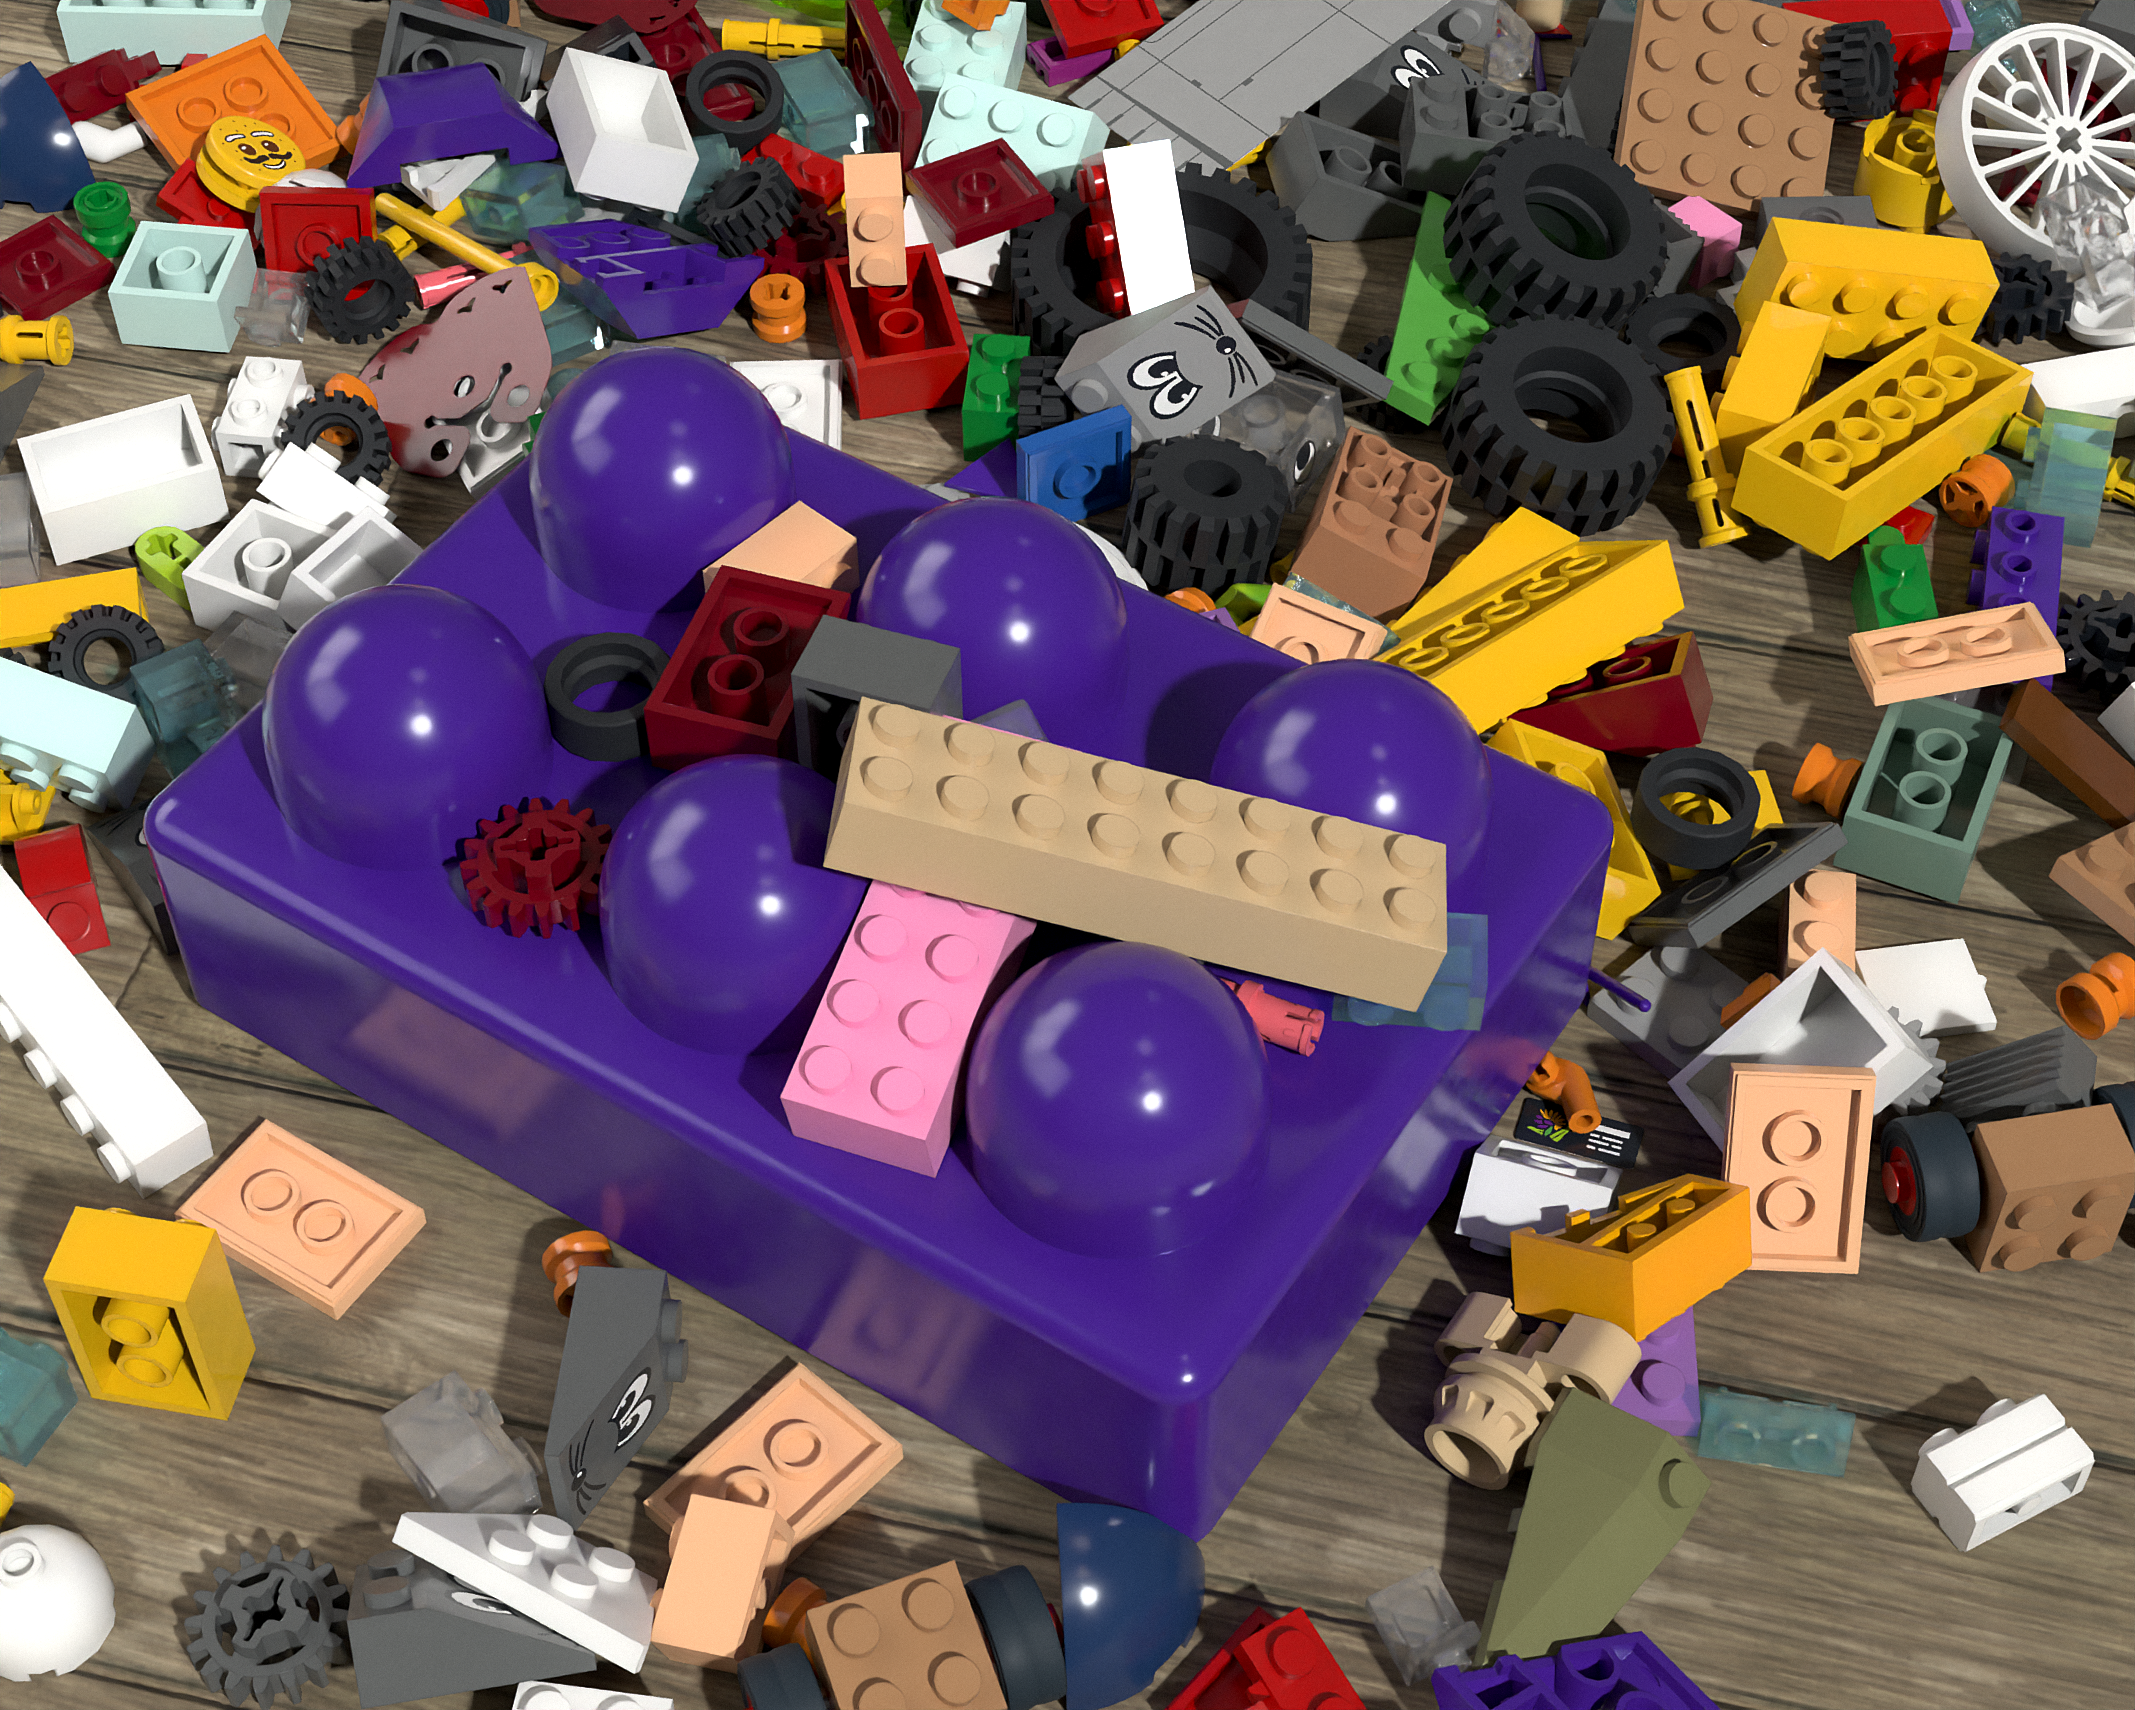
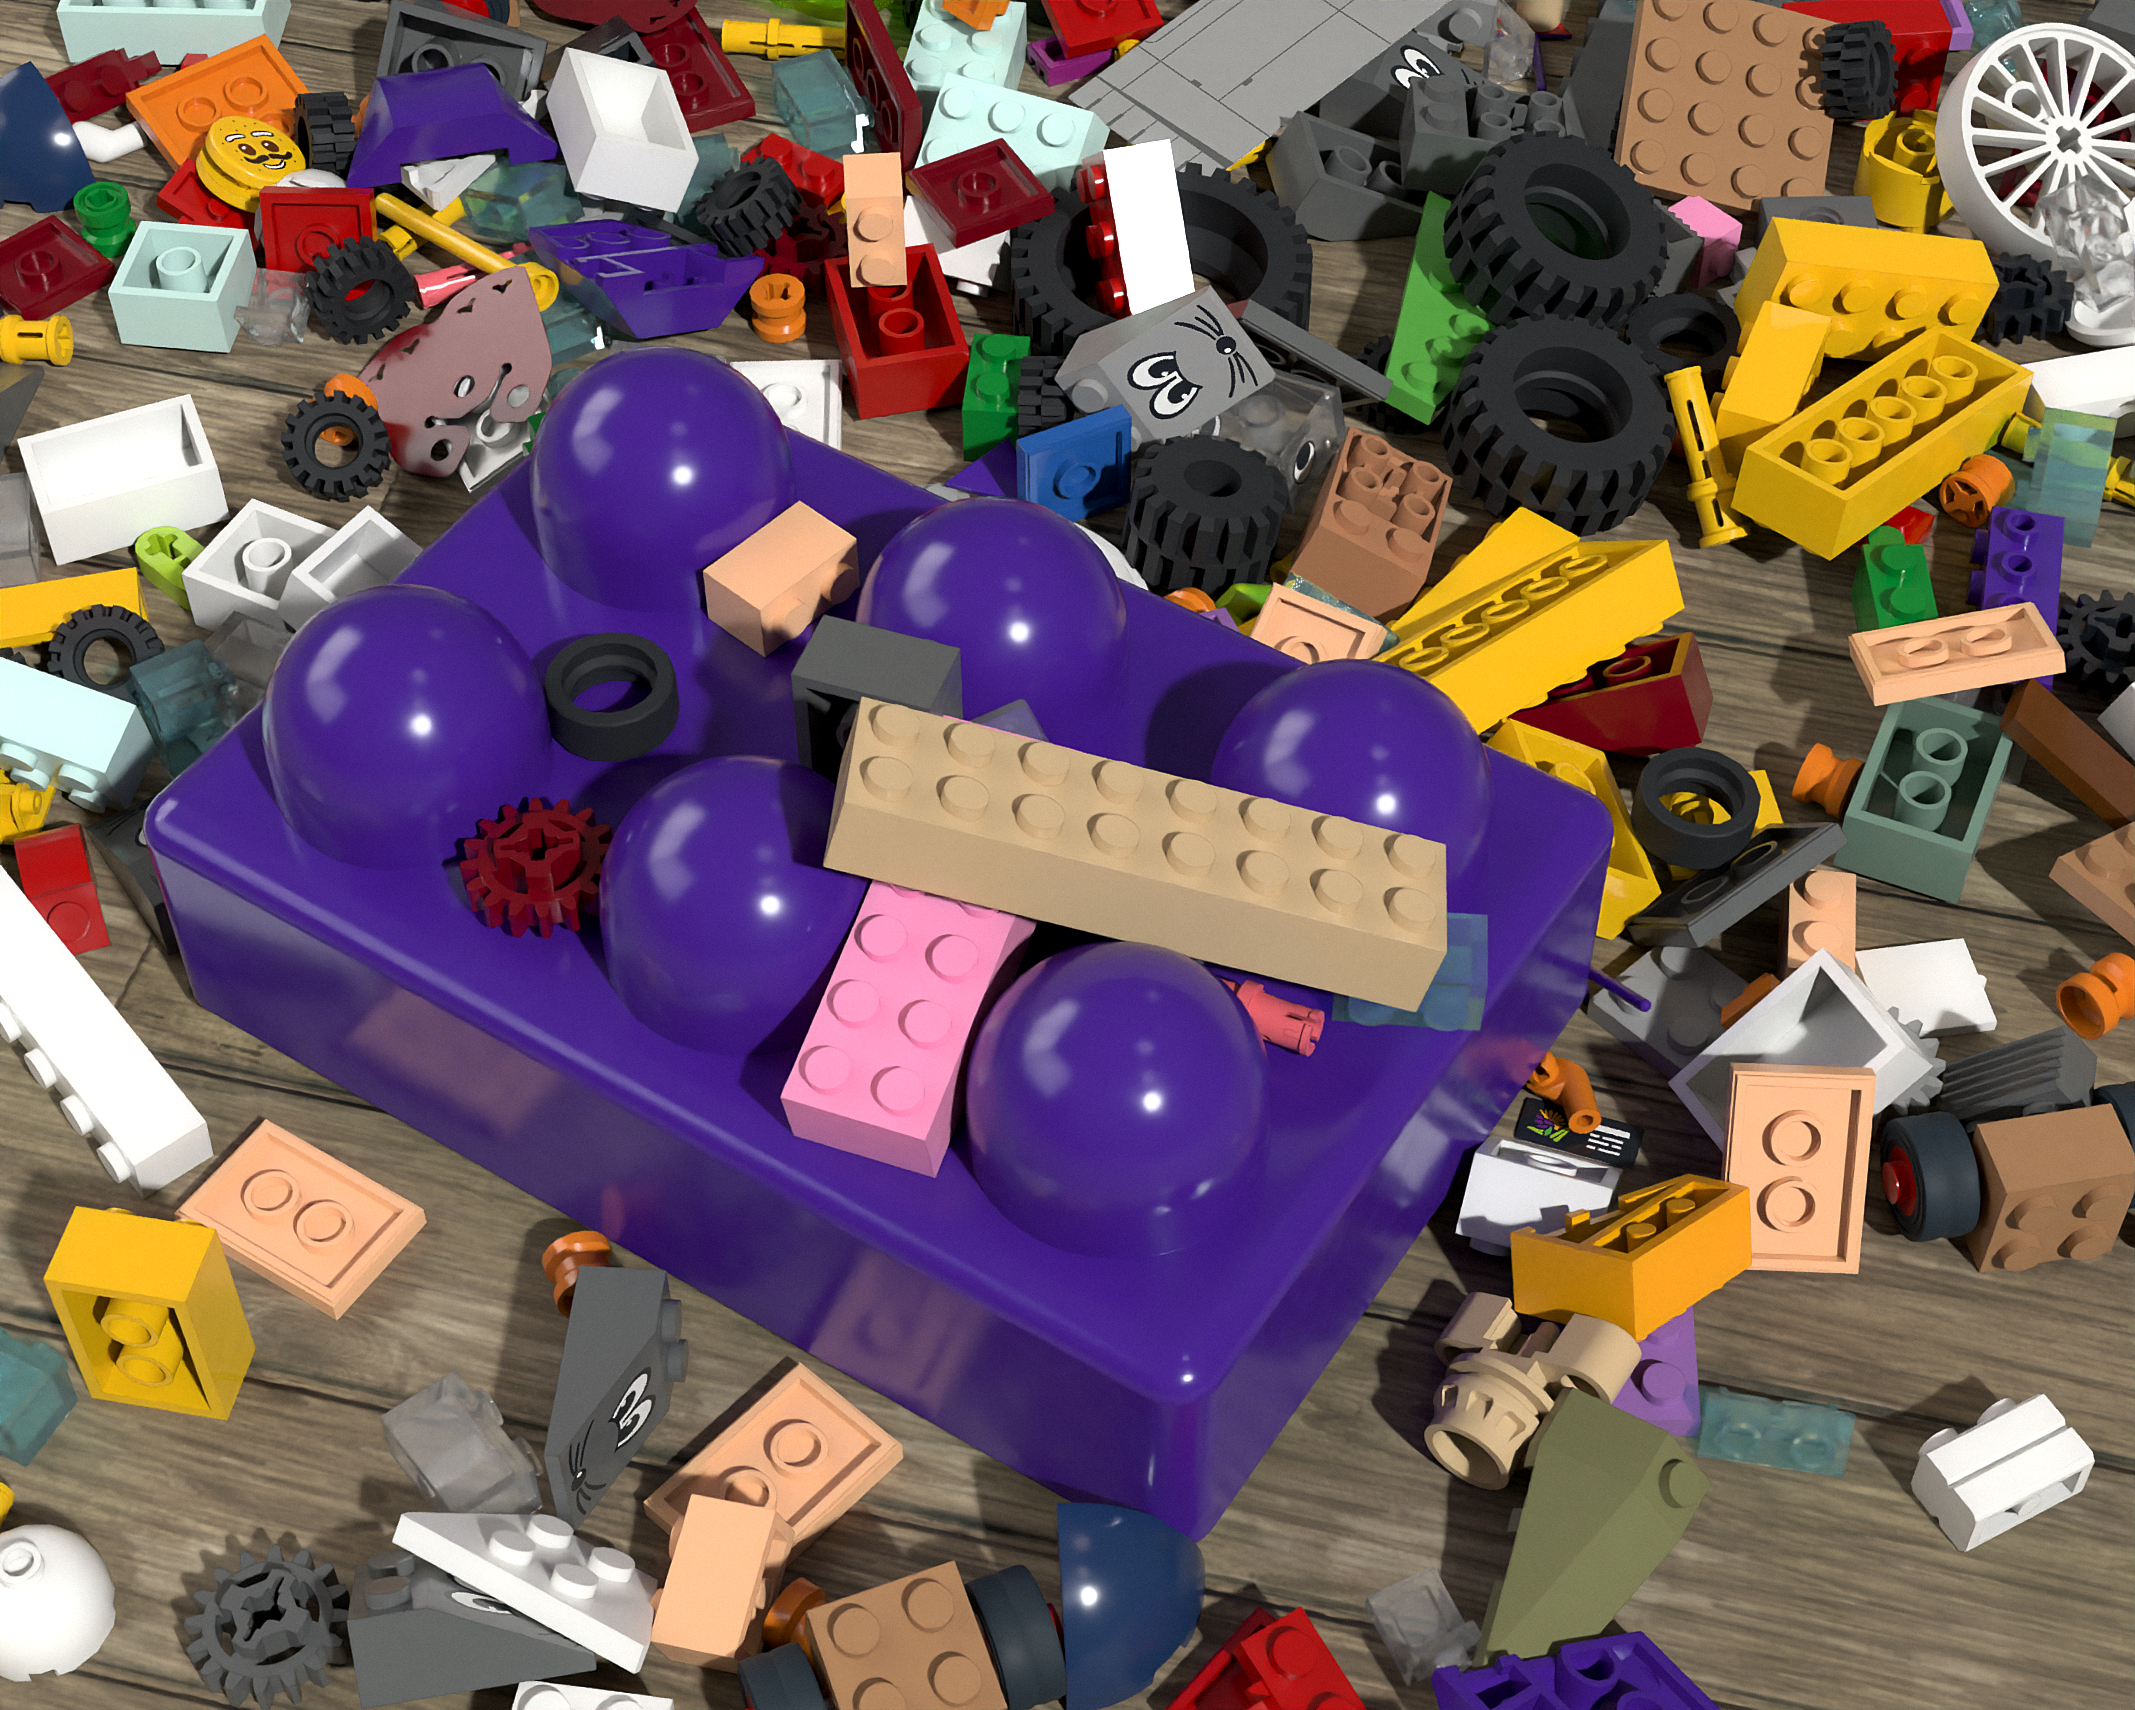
white brick [211,356,315,478] -> none
white brick [256,442,397,531] -> none
dark red slope [644,565,851,772] -> none
black tyre [684,49,785,155] -> none
none -> black tyre [293,91,357,181]

